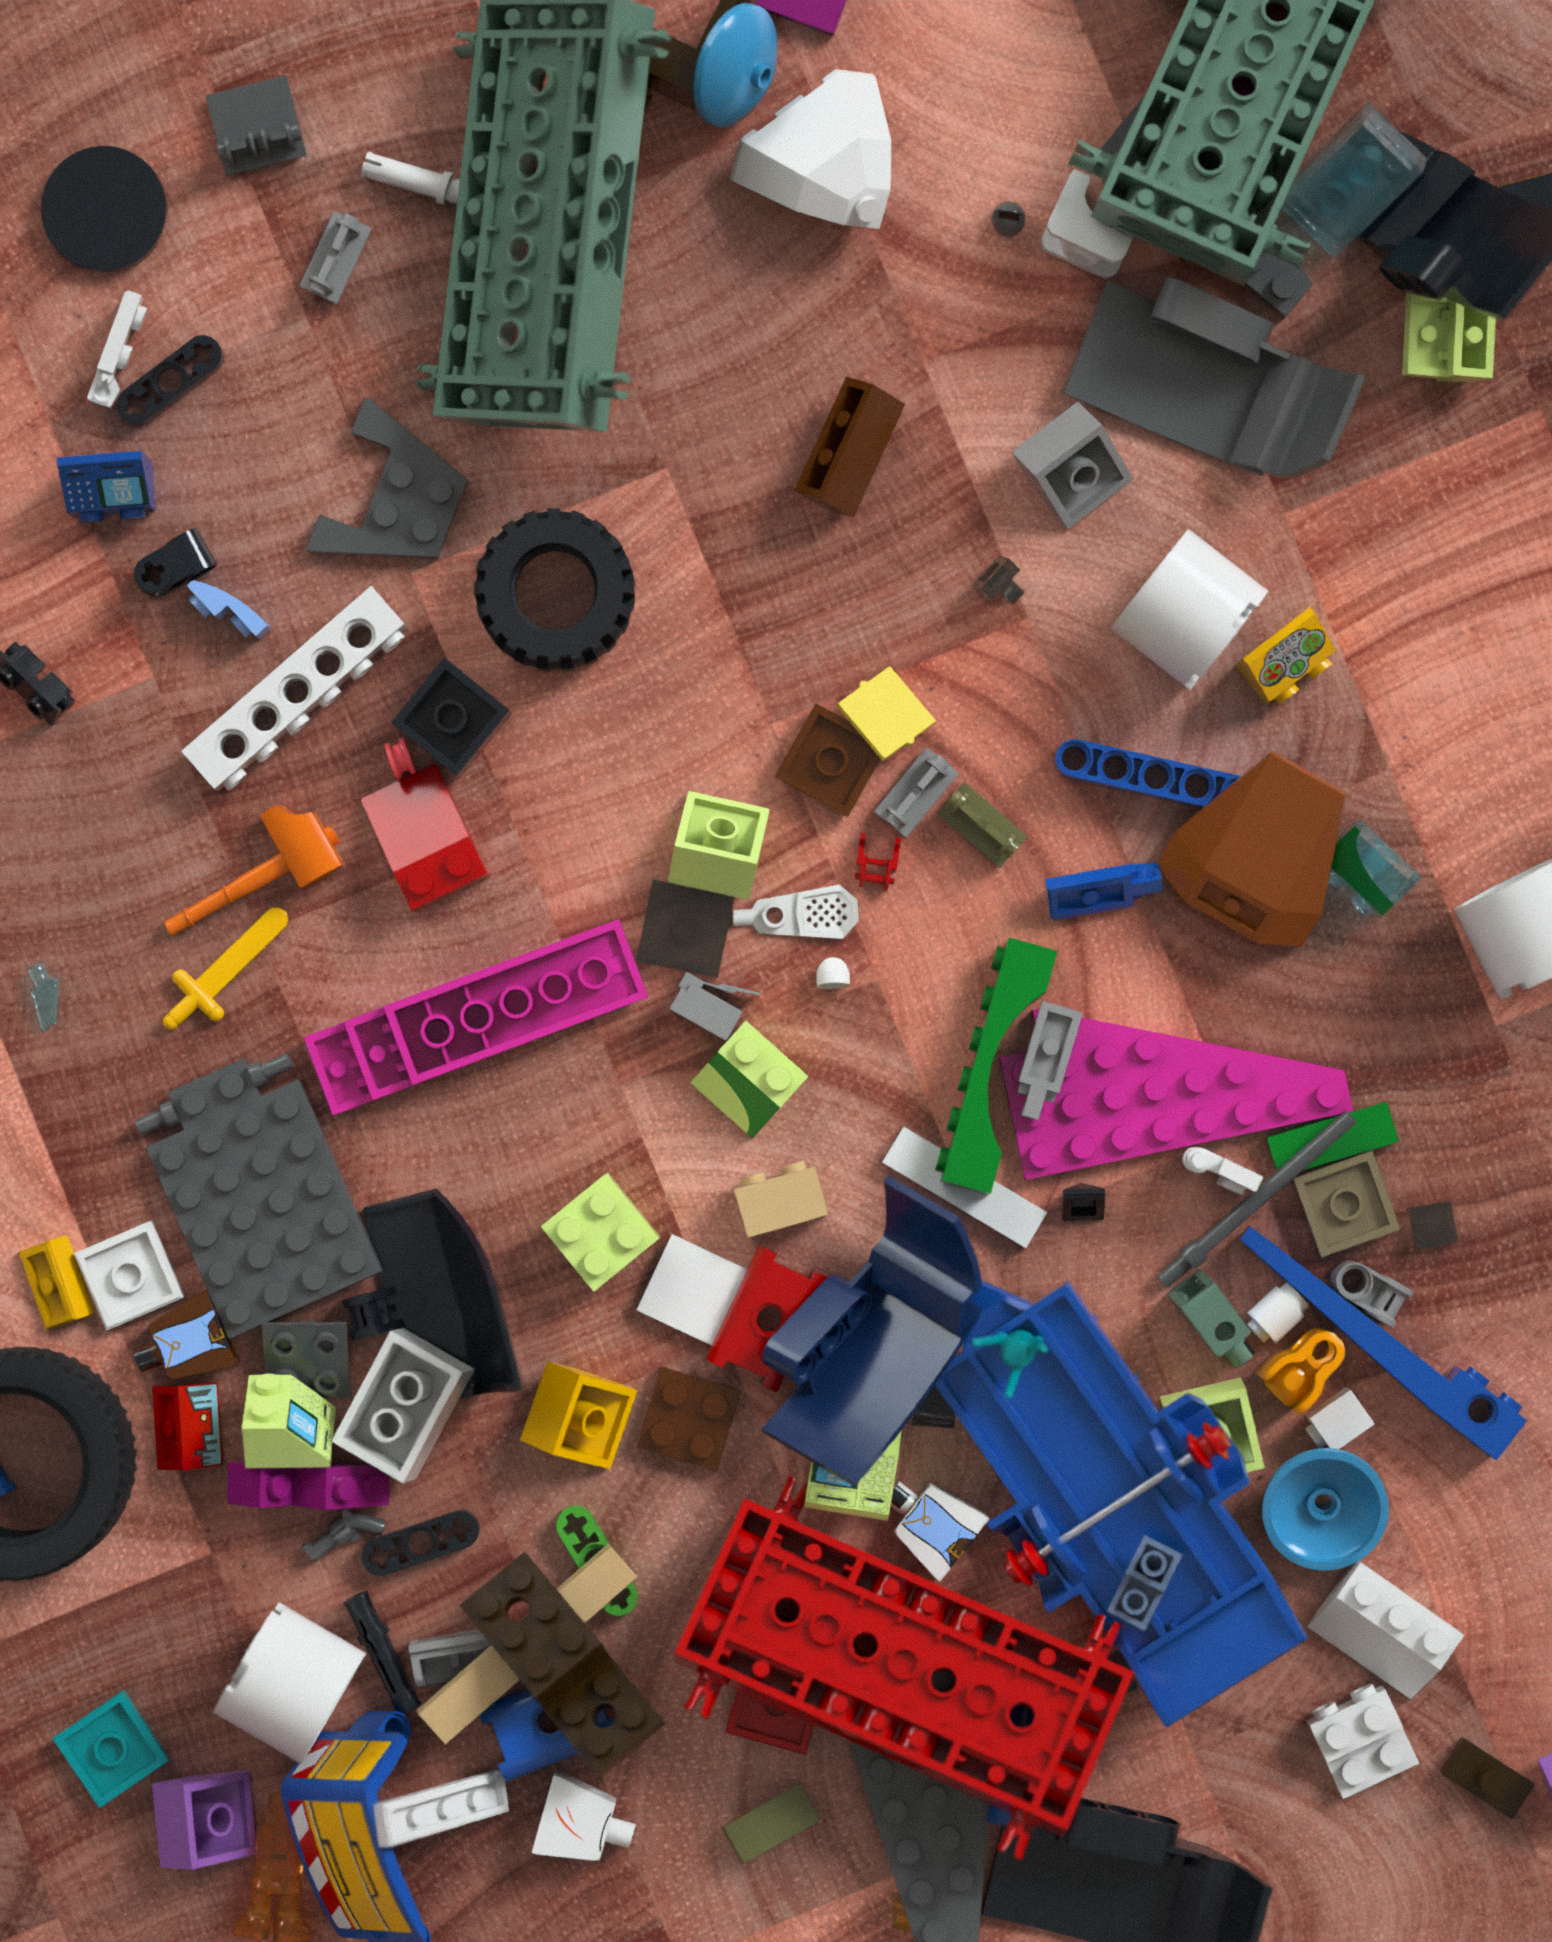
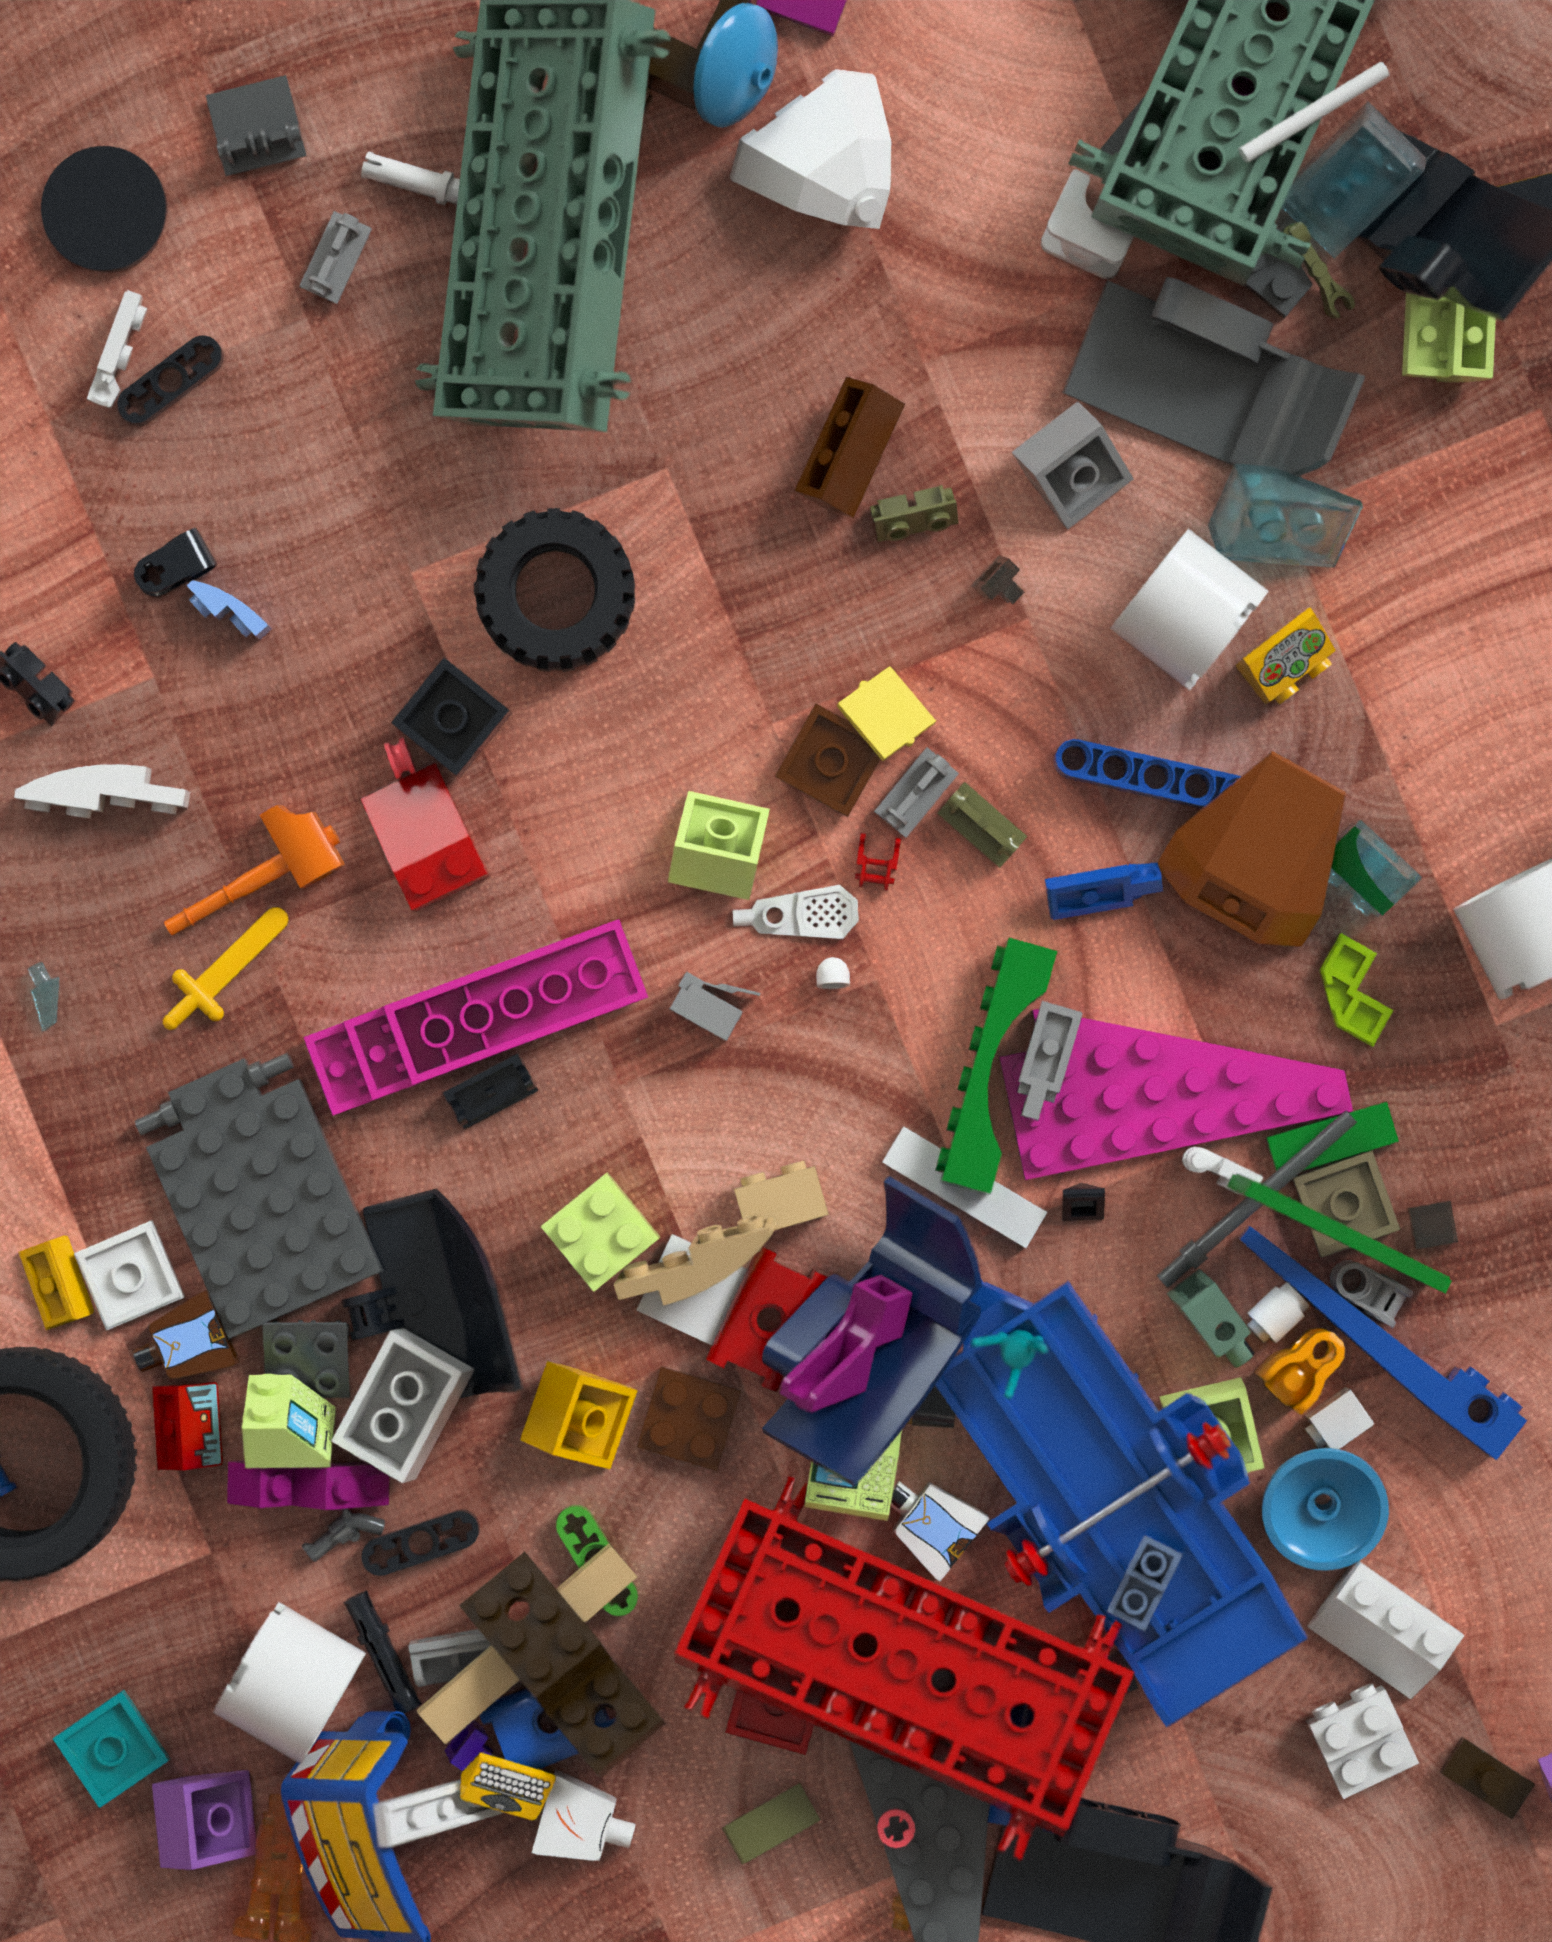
blue slope [57,451,156,523] -> none
white brick [181,586,407,791] -> none
dark grey wing [306,398,468,559] -> none
clear smoke plate [636,879,735,978] -> none
yellowish green slope [691,1020,808,1139] -> none
dark grey hinge [992,201,1026,237] -> none
none -> white slope [14,765,190,819]
none -> black hinge [443,1054,539,1129]
none -> dark purple tile [444,1720,496,1771]
none -> slope [460,1753,556,1821]
none -> tan slope [614,1215,777,1306]
none -> magenta arch [780,1275,913,1412]
none -> olive hinge [870,485,959,542]
none -> coral bush [877,1809,915,1848]
none -> clear light blue slope [1208,464,1363,568]
none -> green tile [1227,1173,1452,1294]
none -> white bar [1239,62,1389,163]
none -> olive piece [1282,222,1355,319]
none -> lime tile [1319,933,1393,1047]

